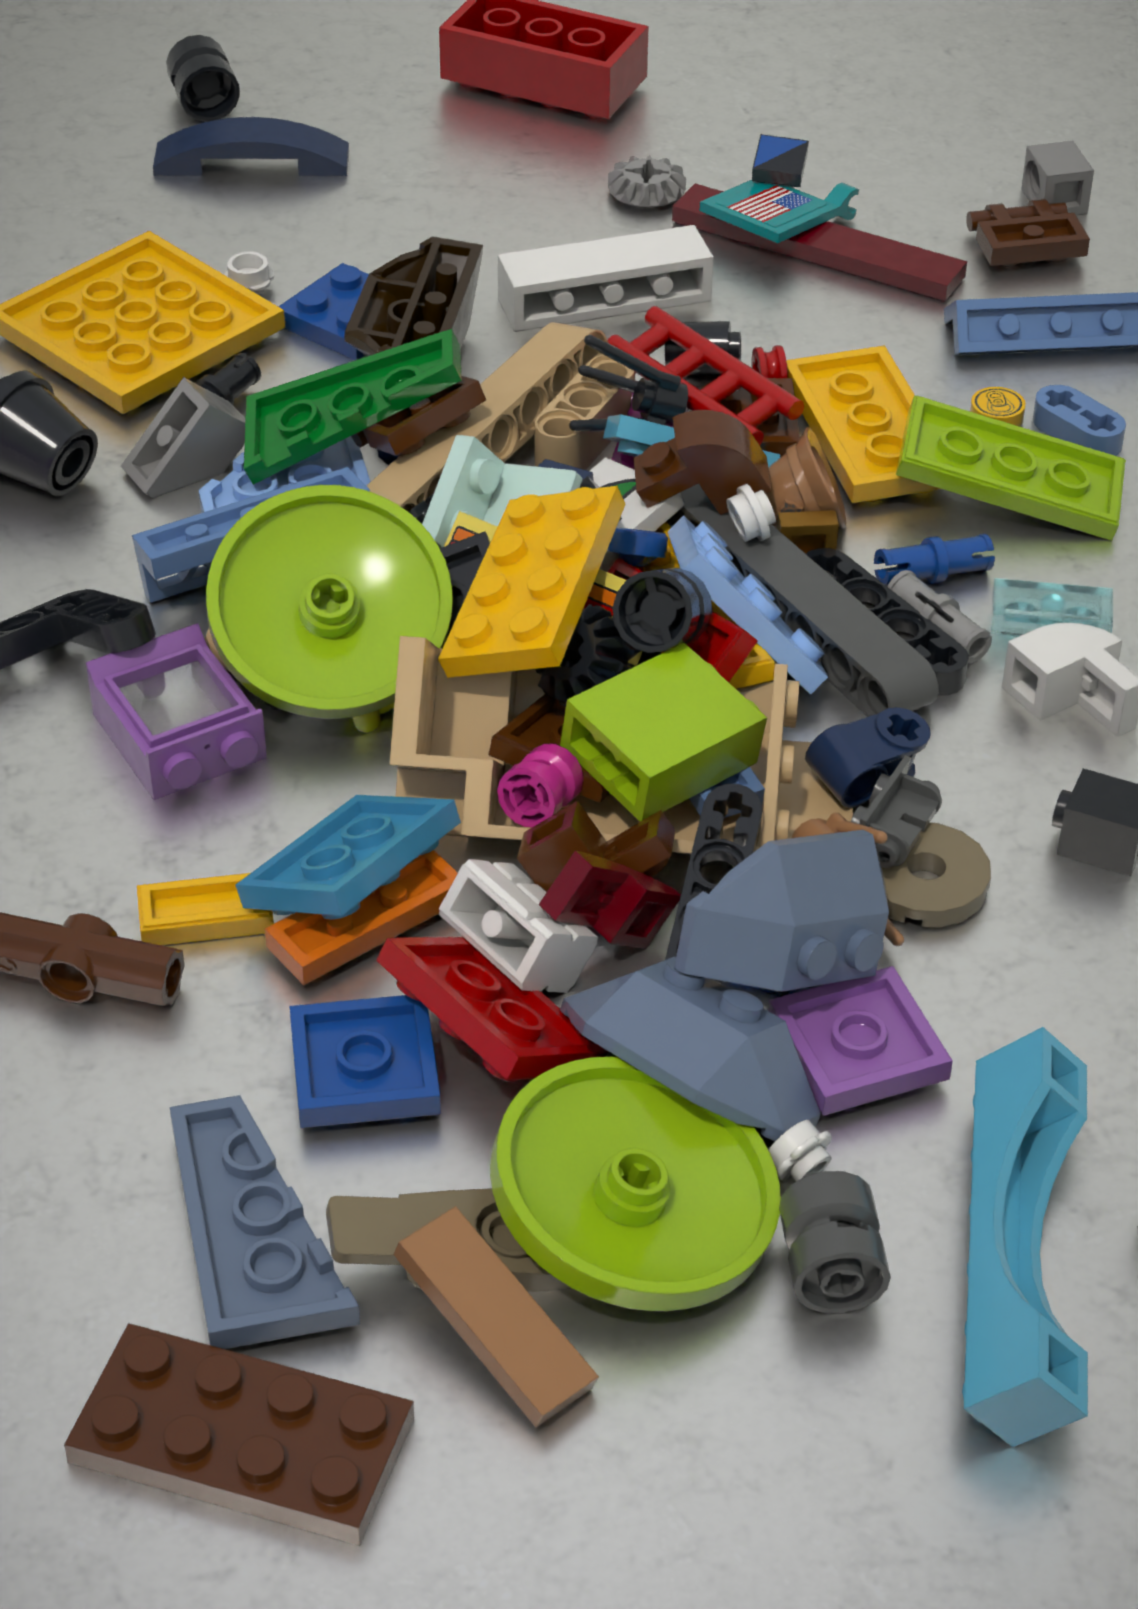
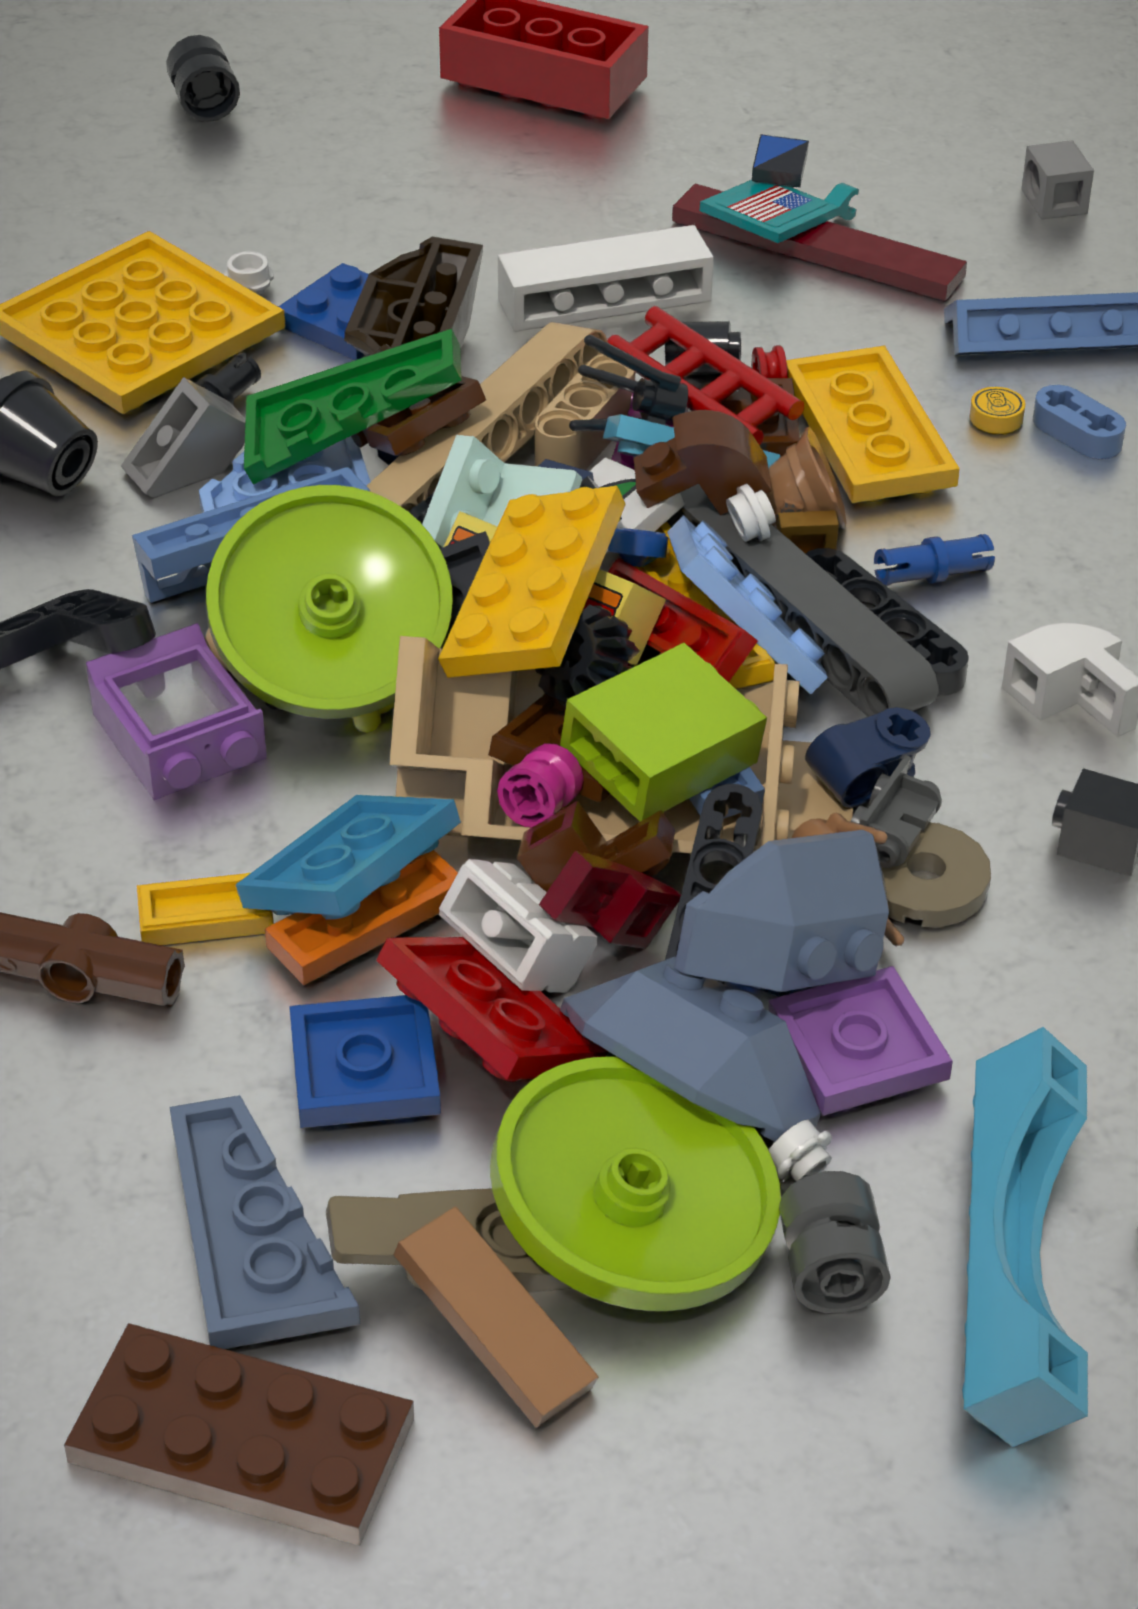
dark blue slope [153,117,349,176] -> none
light grey gear [608,155,686,208] -> none
black wheel [612,568,712,653] -> none
light grey pin [887,570,992,664] -> none
lime tile [896,395,1126,541] -> none
reddish brown plate [966,199,1090,267] -> none
clear light blue plate [991,578,1113,637] -> none

